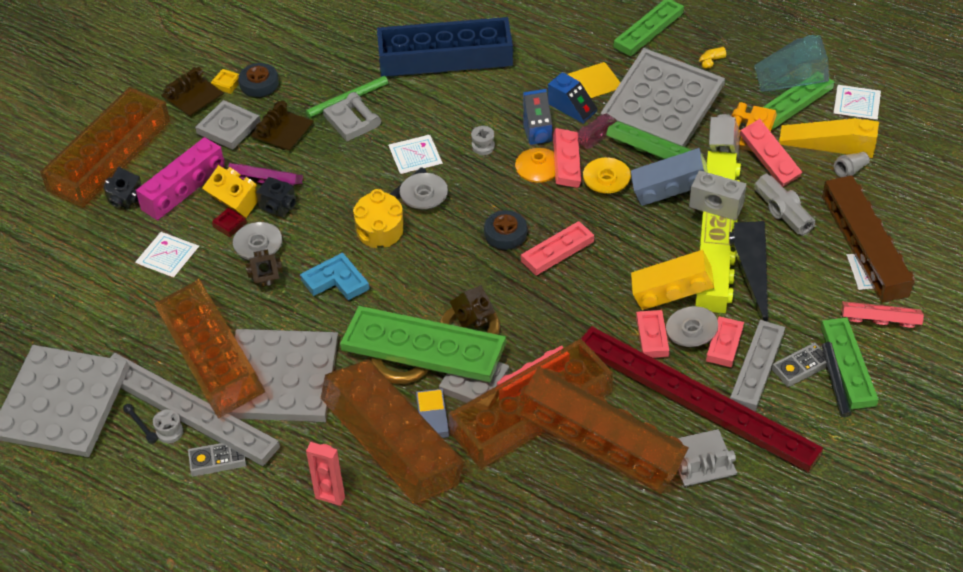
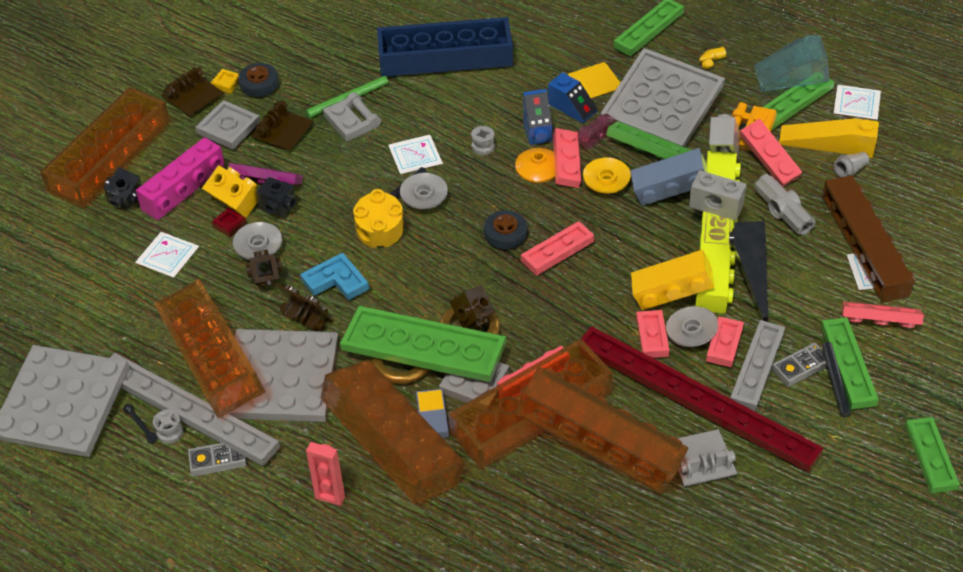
none -> dark brown hinge [275,284,334,332]
none -> bright green tile [905,417,960,493]

